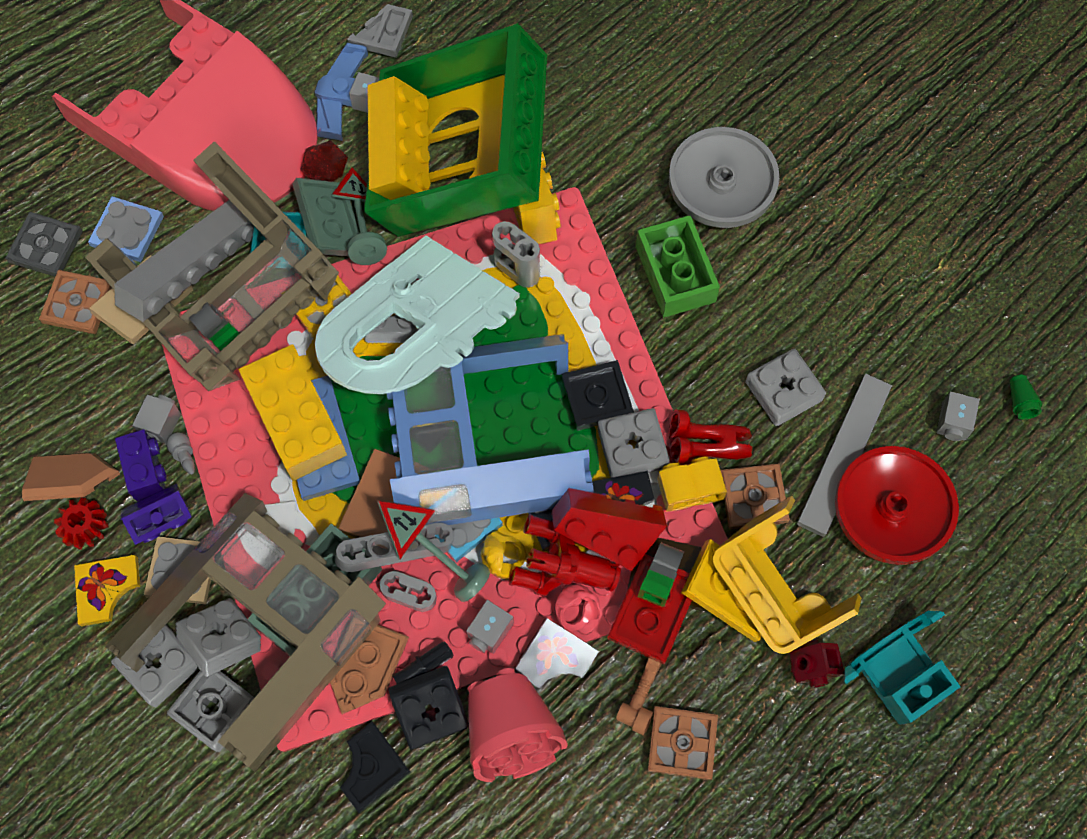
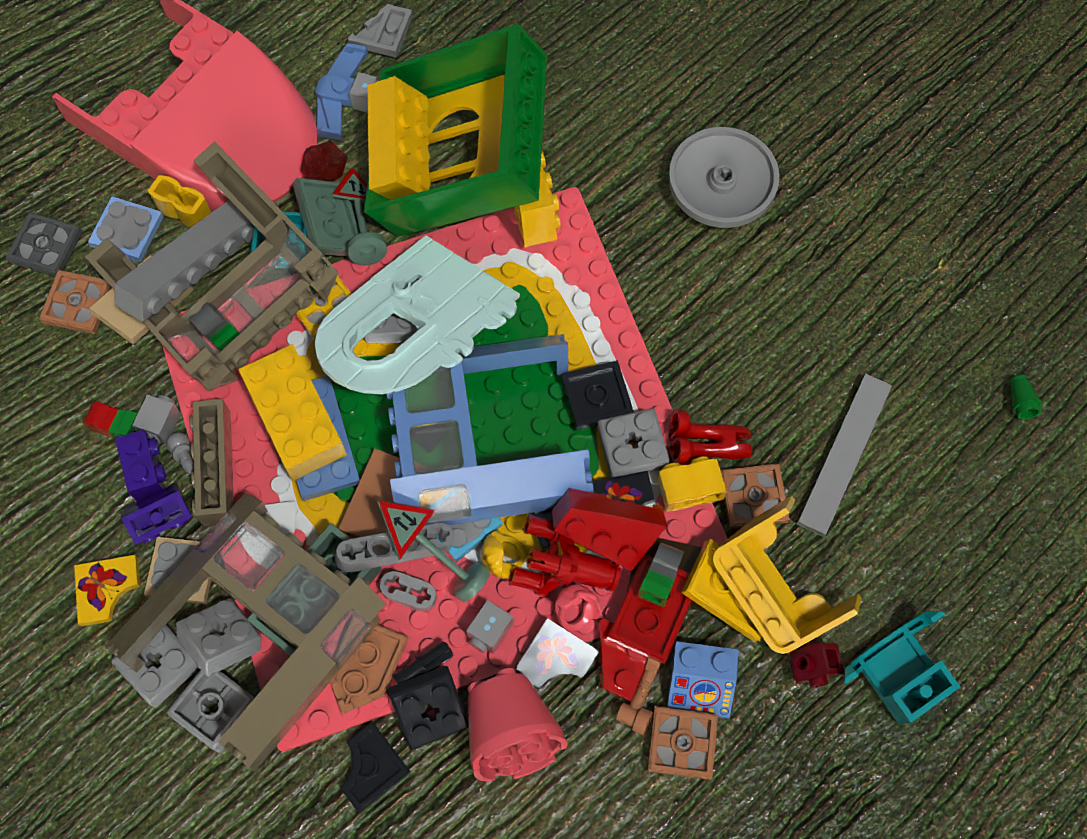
nougat tile [22,453,120,501] -> none
red gear [53,497,109,550] -> none
light grey connector [492,221,540,288] -> none
bright green brick [636,215,720,318] -> none
light grey brick [745,349,826,426] -> none
red dish [835,446,959,565] -> none
light grey brick [936,391,980,441] -> none
none -> leg [82,401,138,439]
none -> yellow brick [148,175,211,228]
none -> dark tan brick [190,399,234,526]
none -> red wing [597,618,648,702]
none -> medium blue slope [667,641,739,719]

